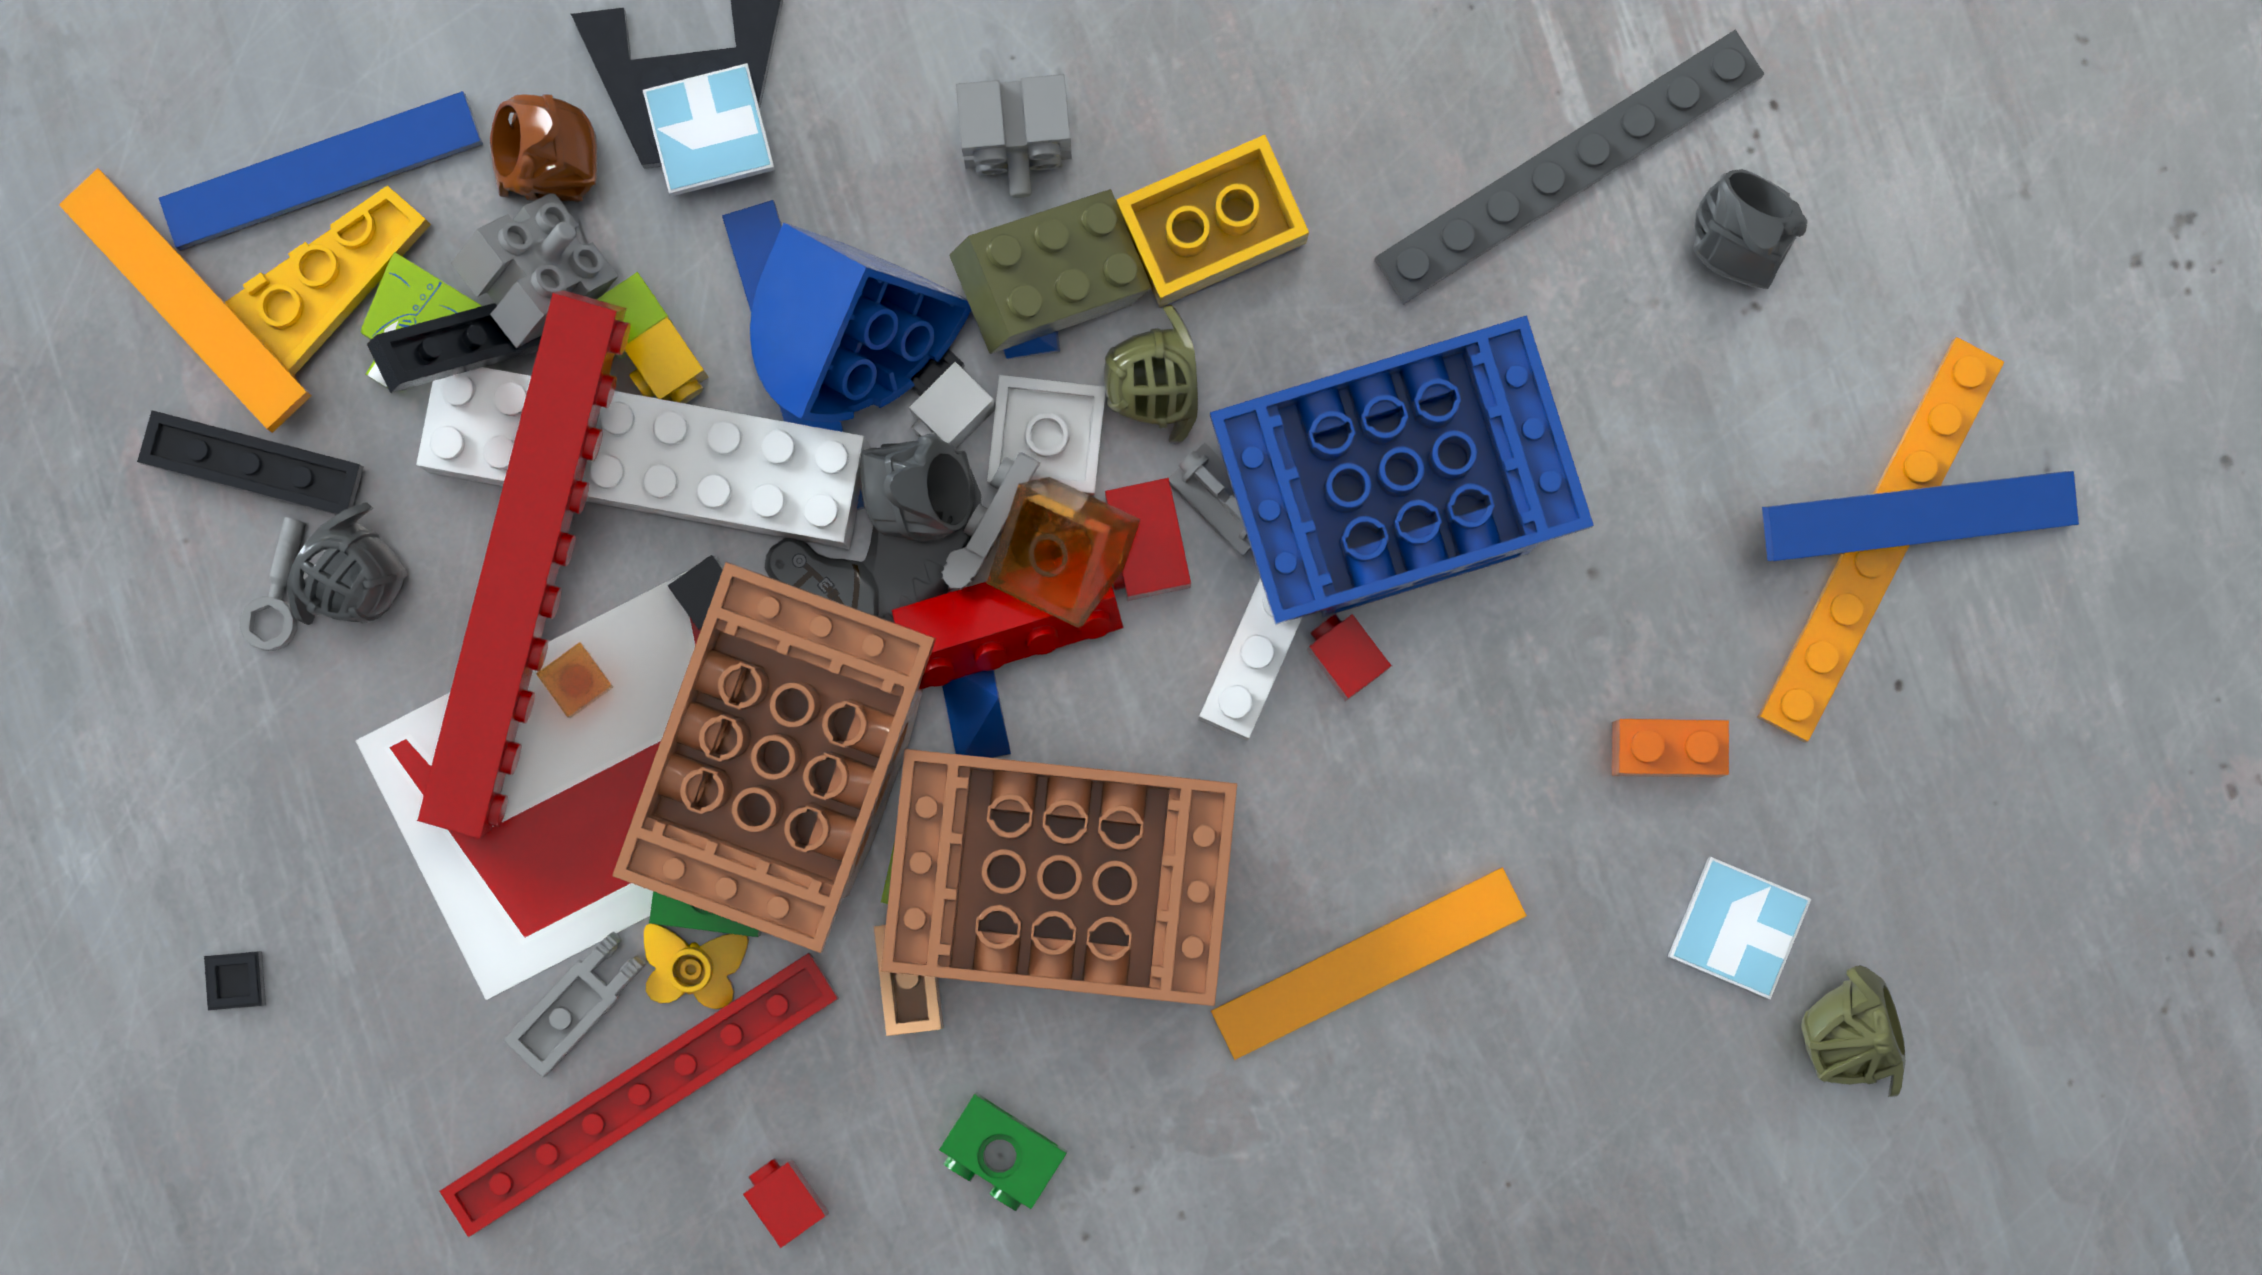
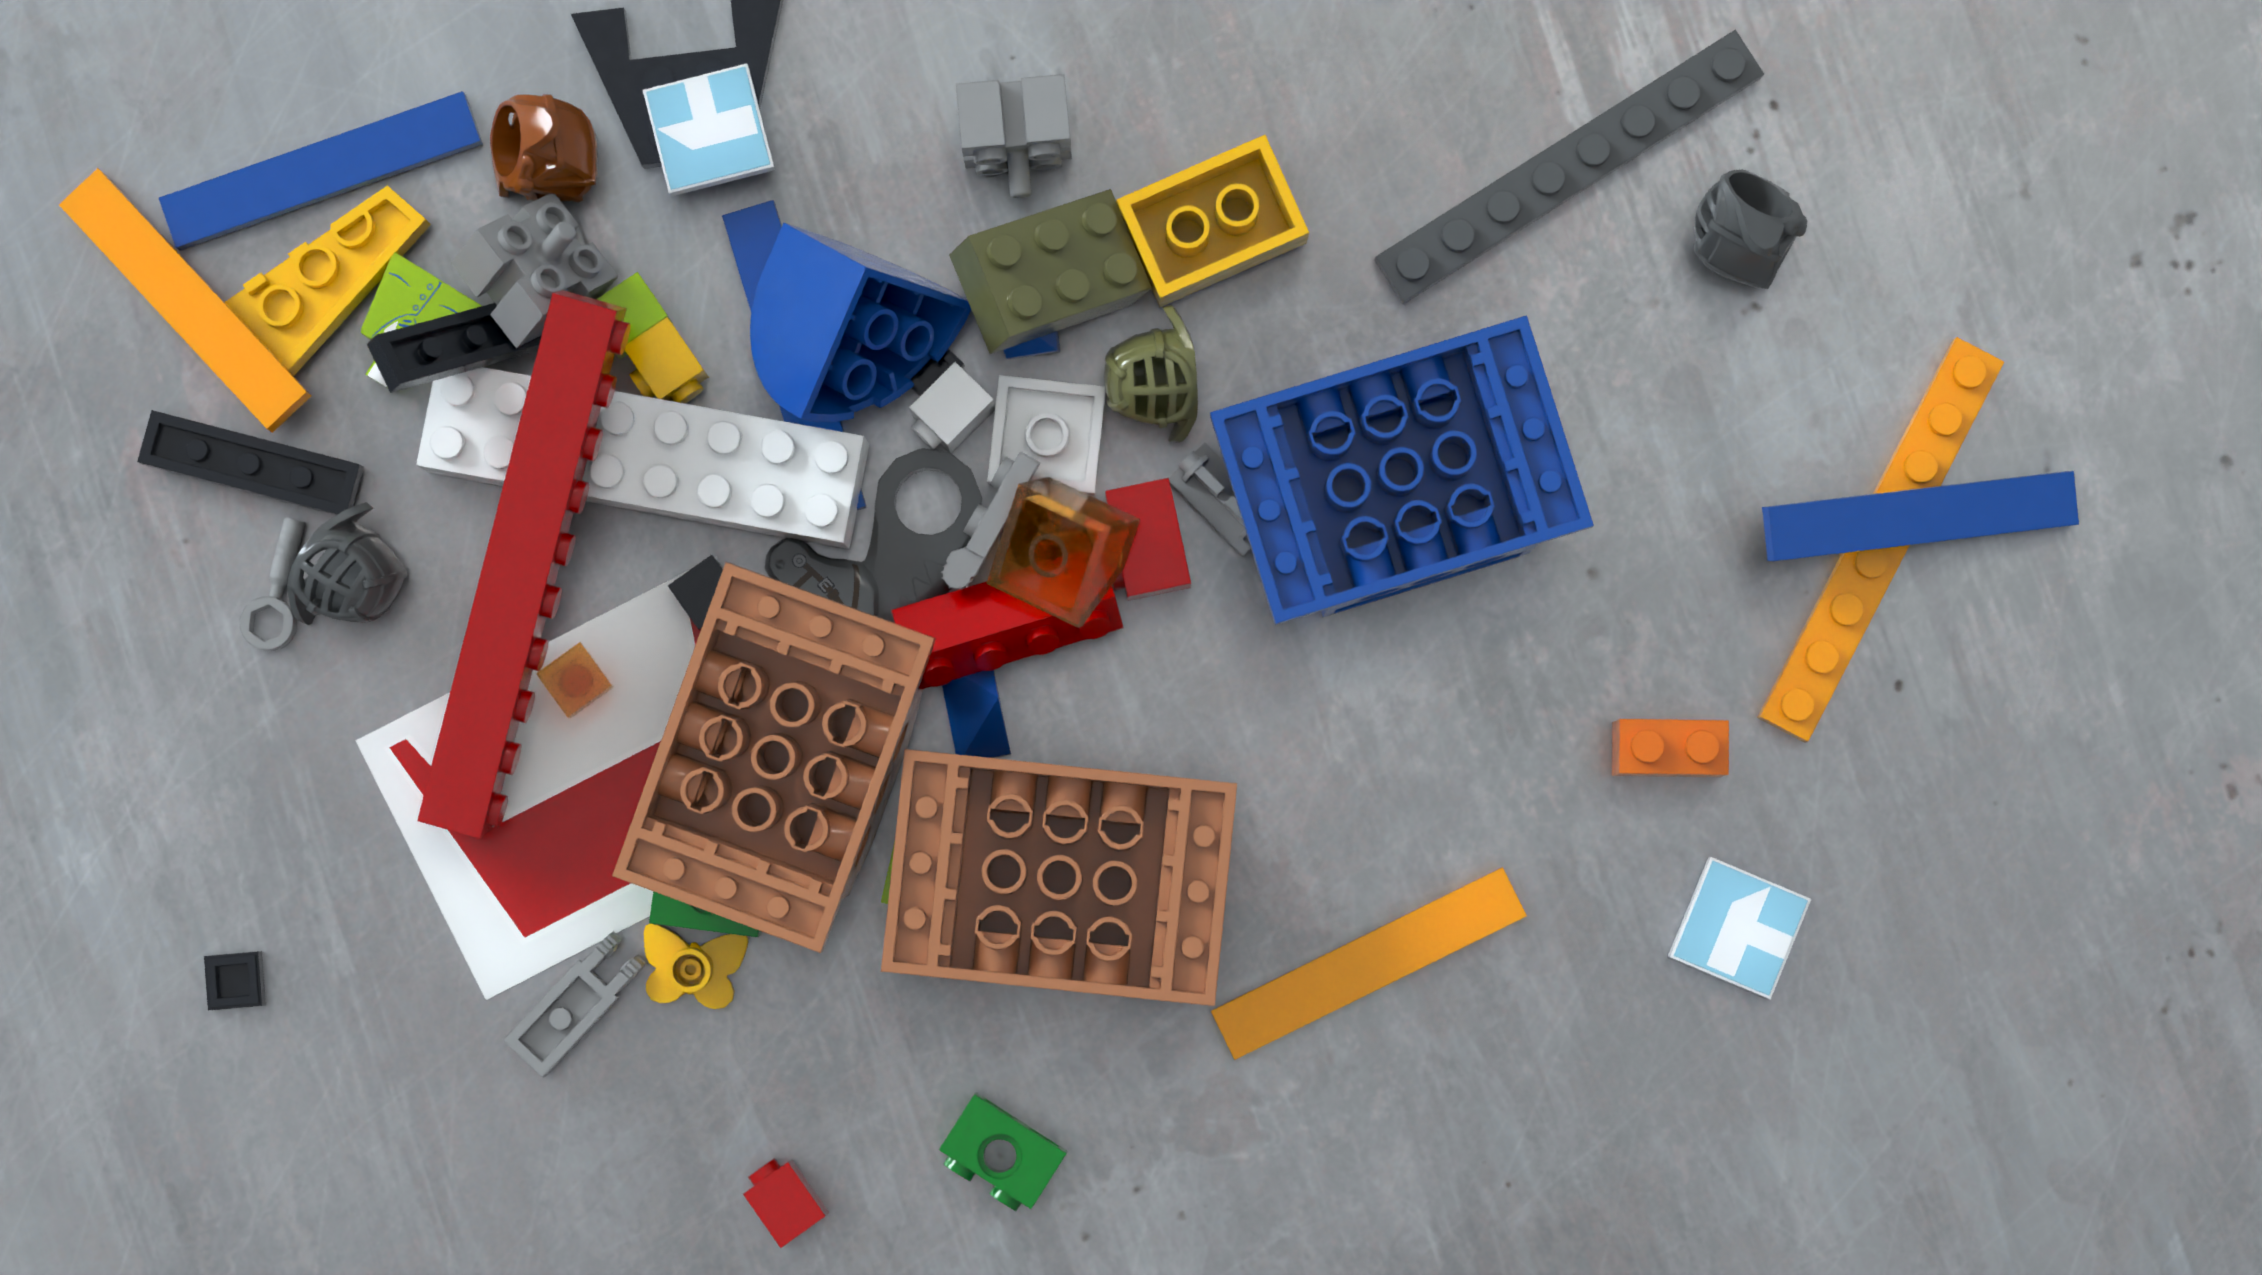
red plate [439,953,839,1237] -> none
dark grey piece [860,433,975,542] -> none
light nougat brick [874,925,944,1036] -> none
white brick [1198,578,1302,741] -> none
red brick [1307,614,1392,702] -> none
olive piece [1801,965,1906,1097] -> none

